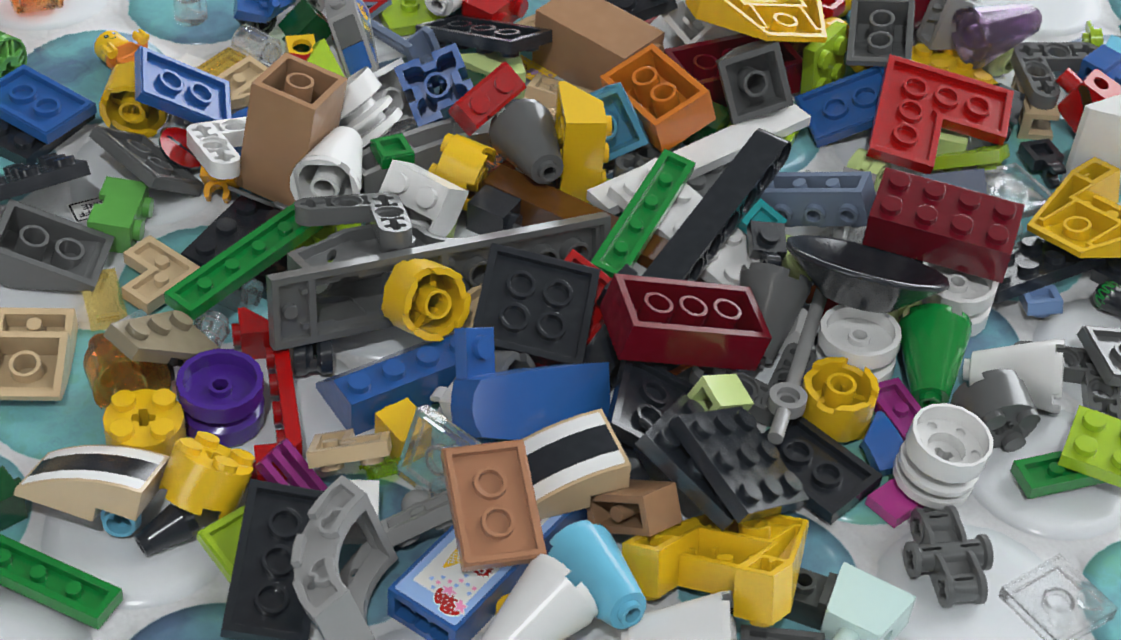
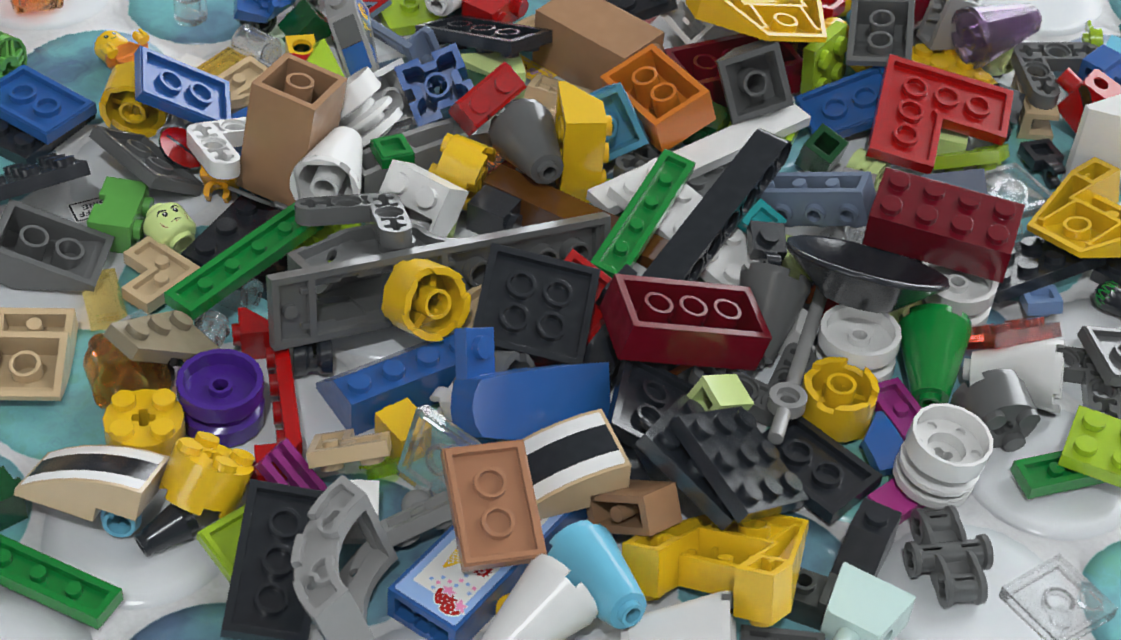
none -> yellowish green head [143,202,196,254]
none -> dark green brick [795,123,849,172]
none -> black slope [831,497,902,580]
none -> clear red plate [966,316,1062,350]

